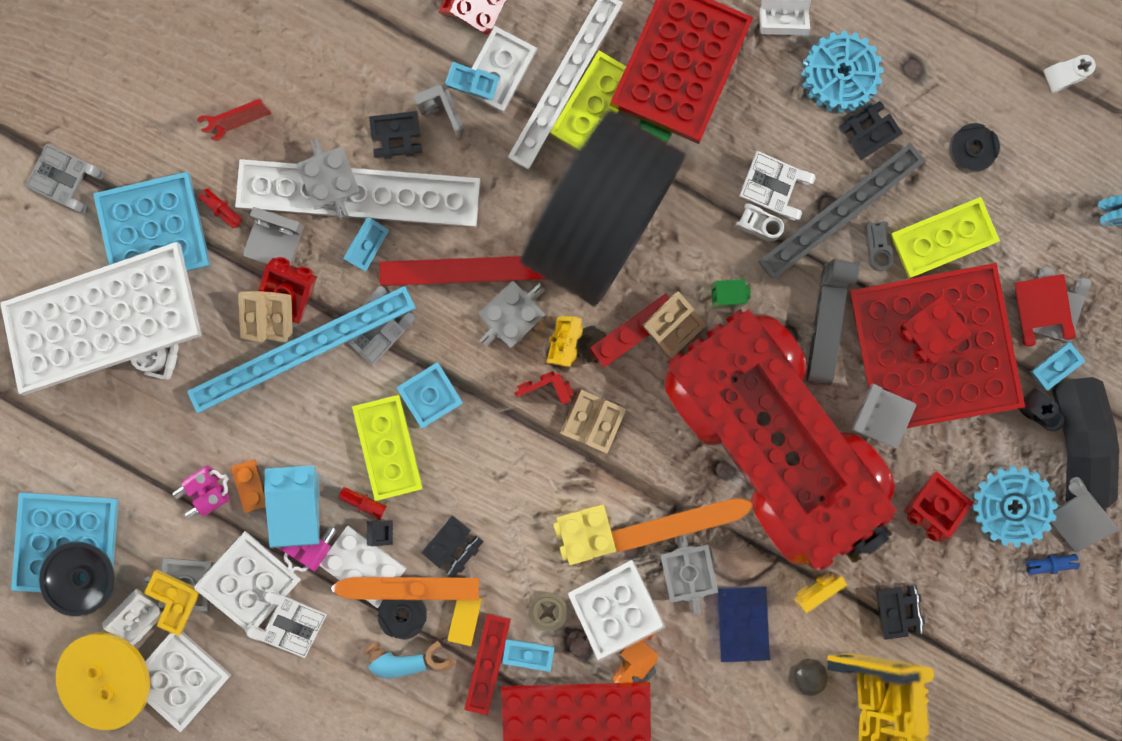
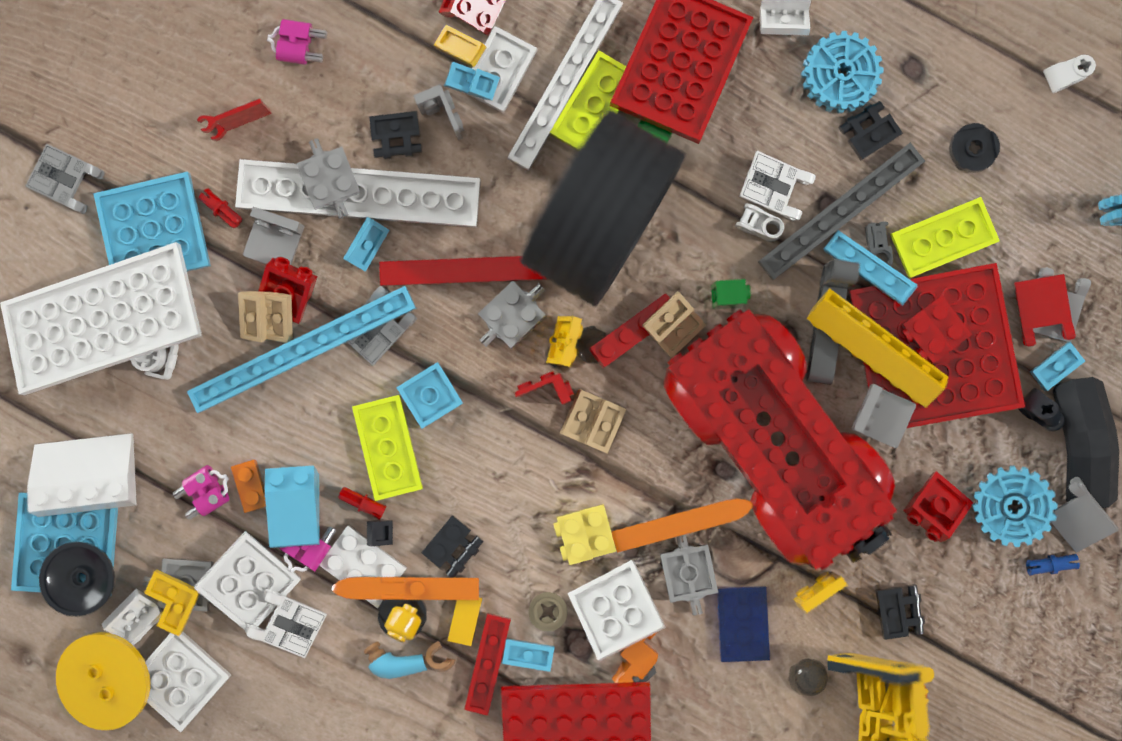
none -> white slope [27,433,137,517]
none -> dark pink piece [267,19,327,65]
none -> yellow head [384,604,421,643]
none -> yellow tile [434,25,486,67]
none -> yellow brick [807,288,948,408]
none -> medium azure tile [823,230,918,306]

